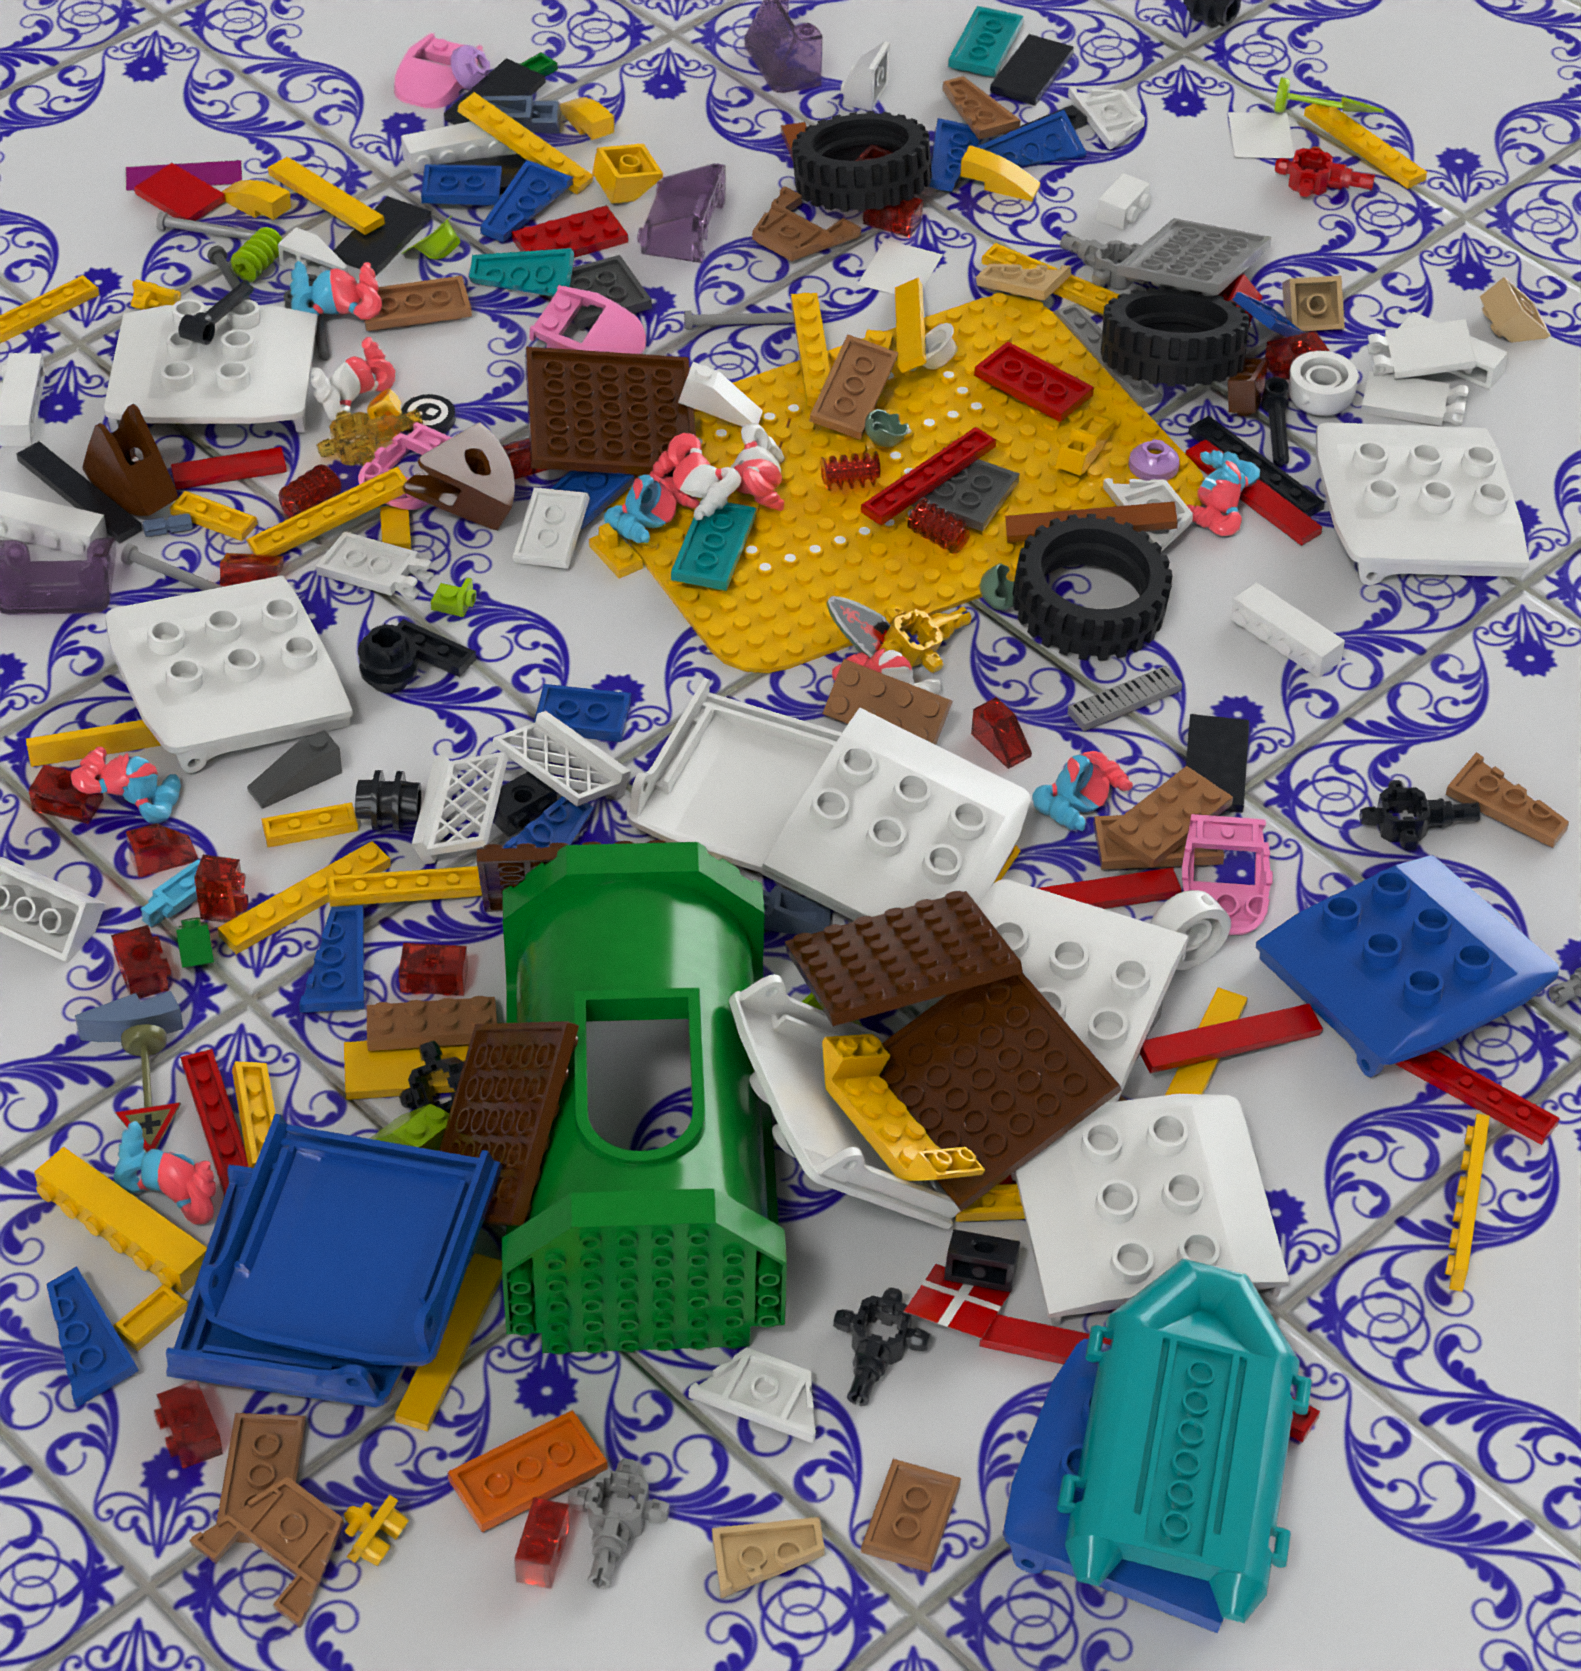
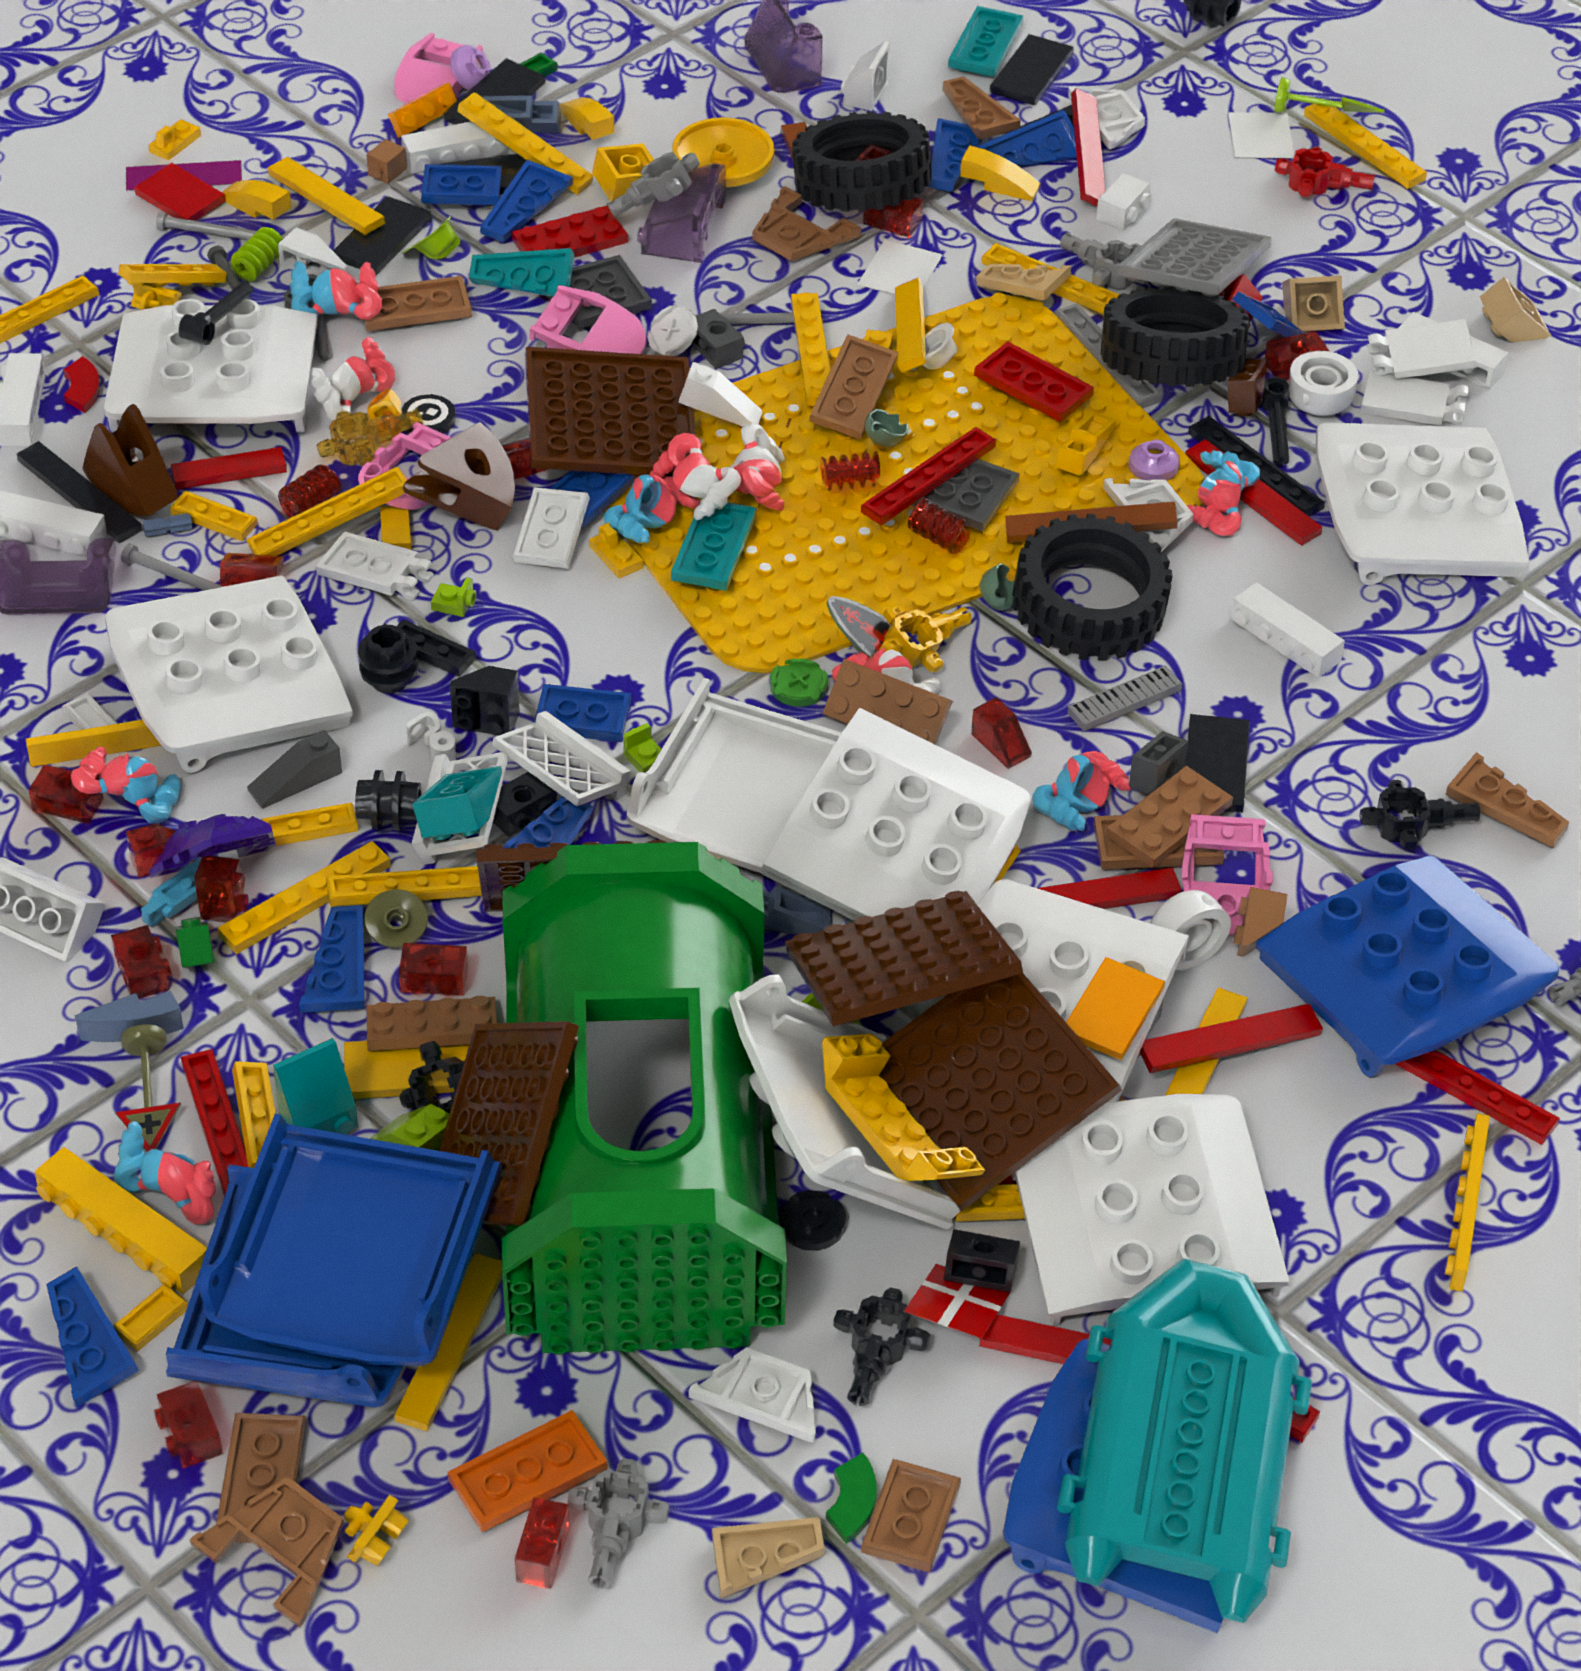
none -> white tile [62,693,118,730]
none -> red tile [63,356,100,413]
none -> yellow plate [118,264,227,286]
none -> yellow hinge [148,119,201,161]
none -> dark purple wedge [149,814,276,878]
none -> teal slope [273,1038,358,1134]
none -> olive dish [364,889,428,948]
none -> medium nougat brick [366,139,407,184]
none -> light orange plate [388,82,457,137]
none -> white leg [406,712,456,764]
none -> teal slope [412,766,502,840]
none -> black slope [450,666,520,736]
none -> light grey piece [607,152,700,218]
none -> lime bracket [623,723,662,773]
none -> white tile [647,305,698,356]
none -> yellow dish [672,117,774,187]
none -> dark grey brick [692,308,745,369]
none -> bright green tile [770,659,828,707]
none -> black tile [779,1190,846,1251]
none -> green tile [825,1453,877,1544]
none -> light orange tile [1066,957,1165,1060]
none -> tile [1071,88,1105,207]
none -> dark grey brick [1129,731,1189,795]
none -> medium nougat slope [1233,887,1288,957]

